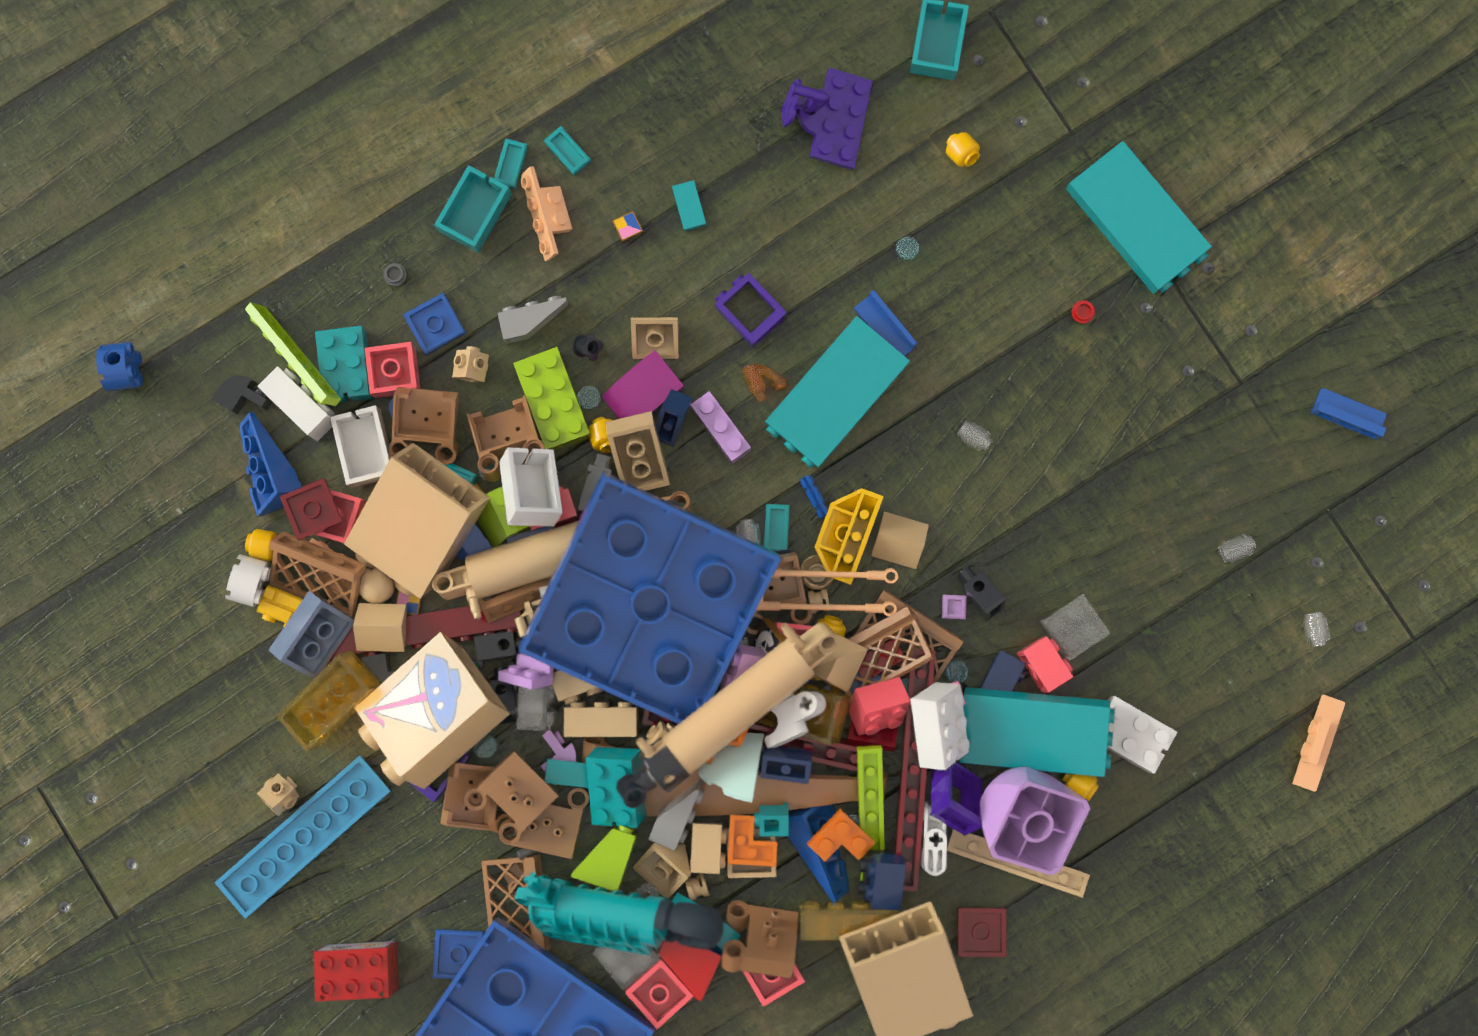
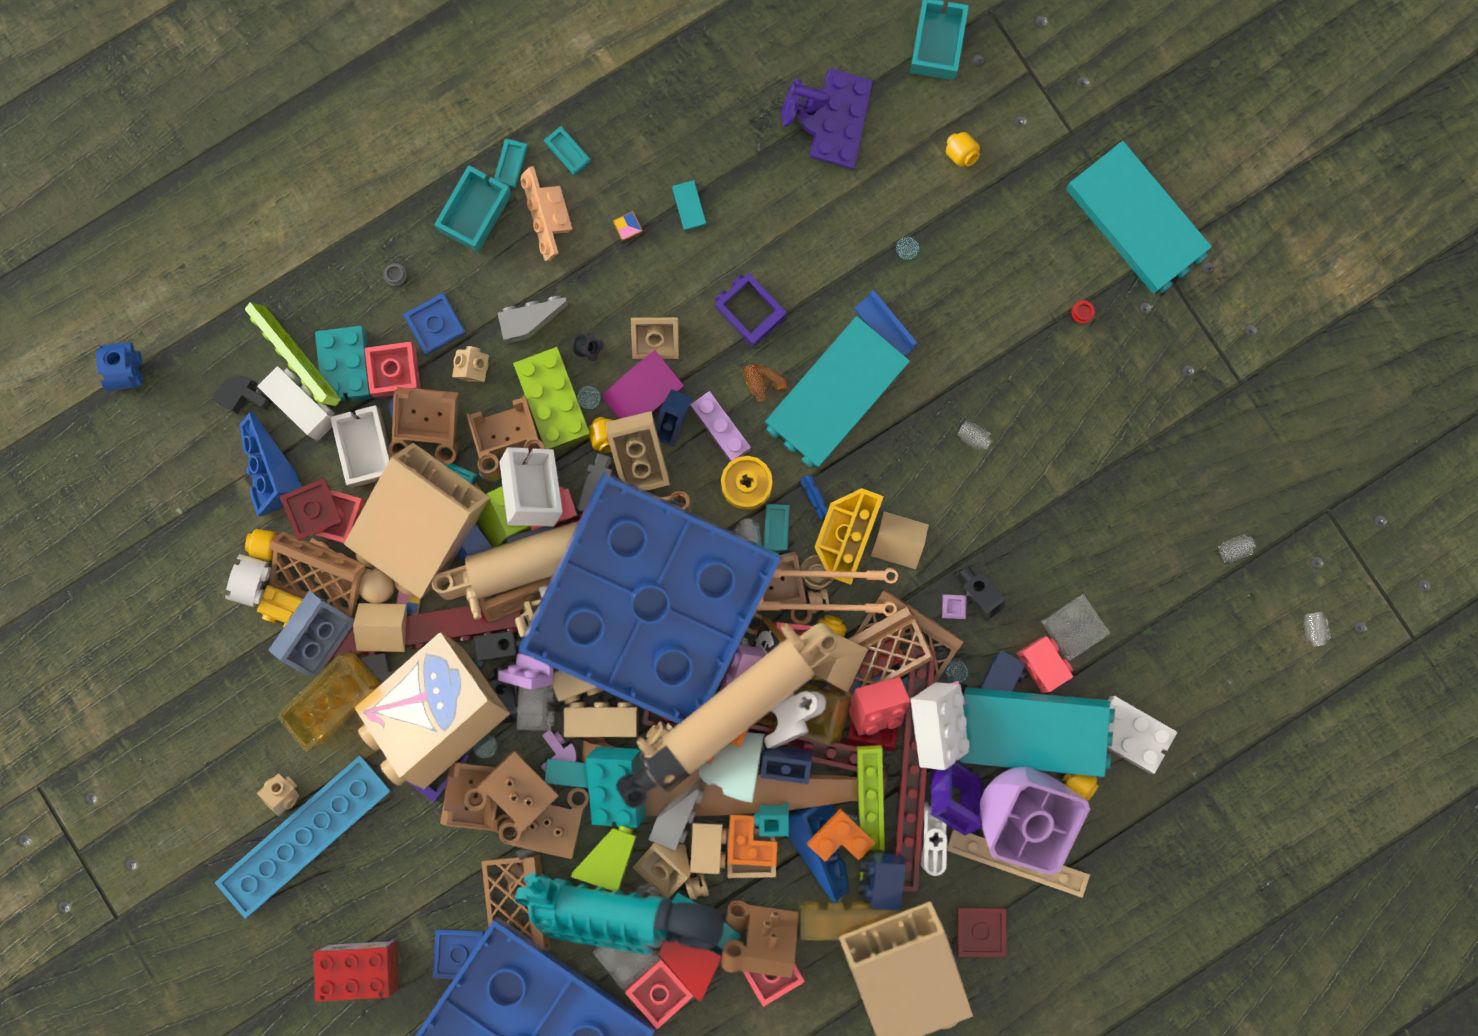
light nougat bracket [1292,694,1345,791] -> none
blue panel [1311,388,1386,440] -> none
none -> yellow wheel [721,456,773,511]

